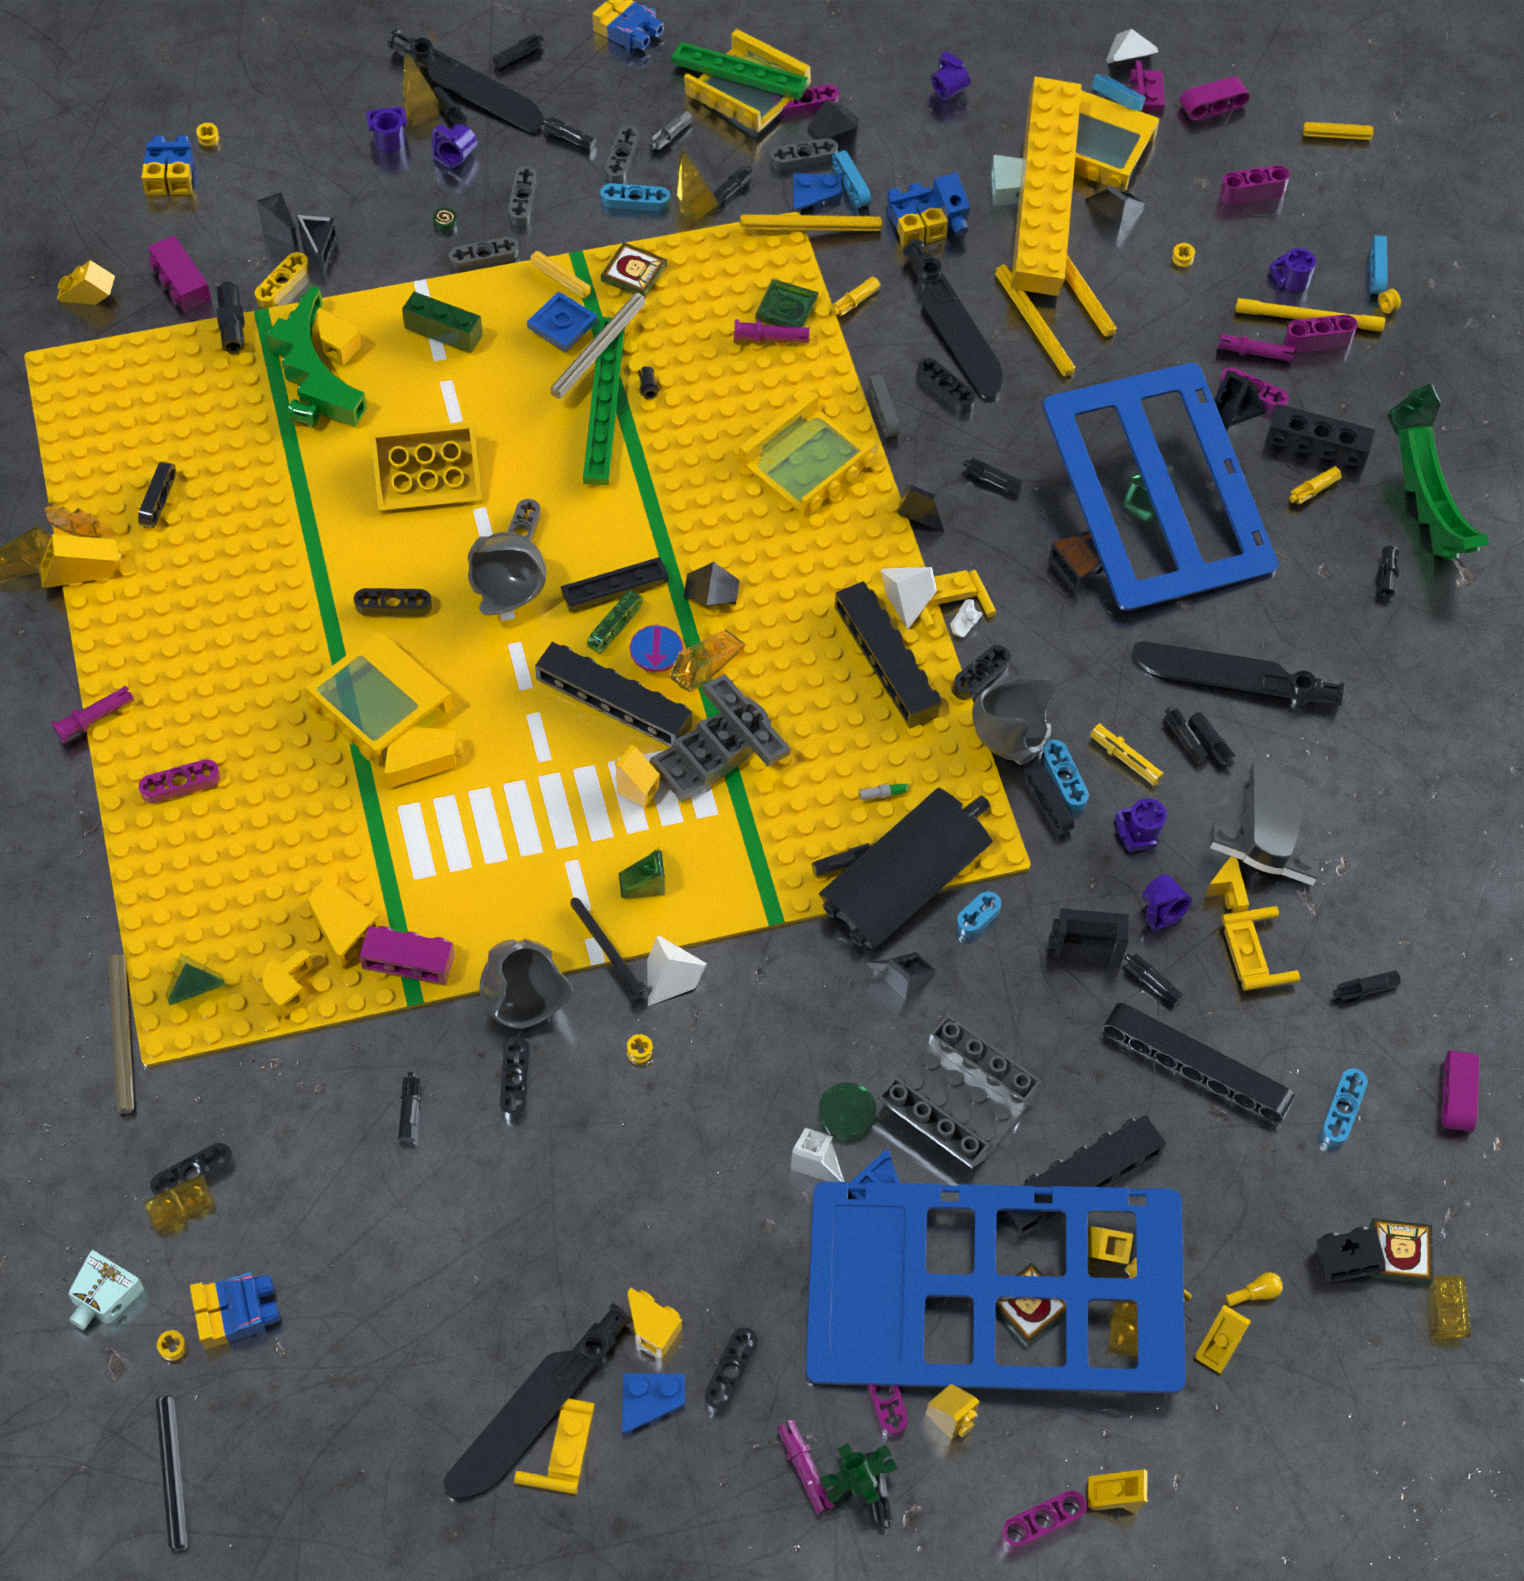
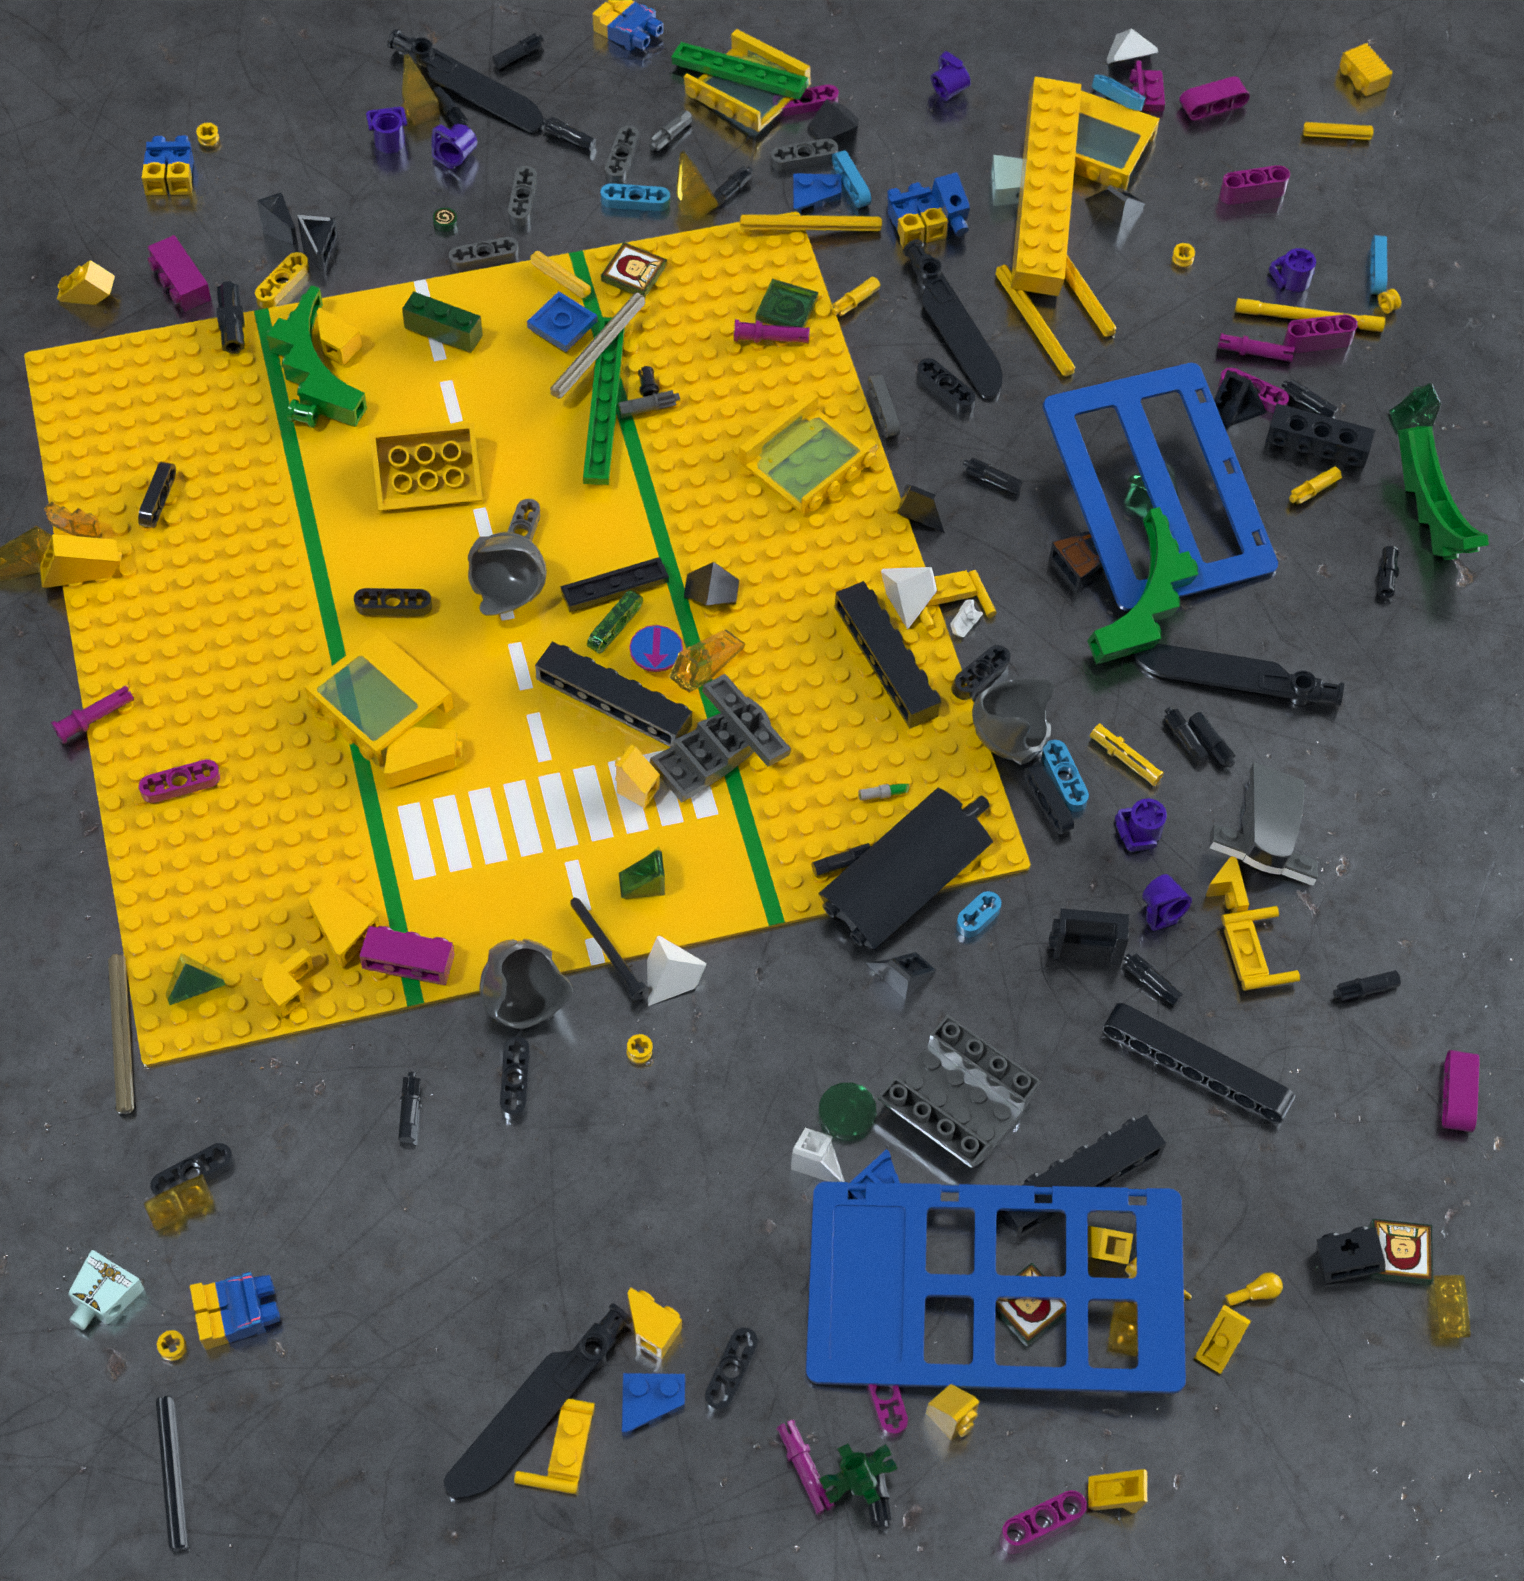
dark azure beam [1321,1069,1368,1147] -> none
none -> dark grey piece [618,390,680,418]
none -> green arch [1087,507,1199,664]
none -> black piece [1281,379,1338,418]
none -> yellow brick [1339,43,1392,97]

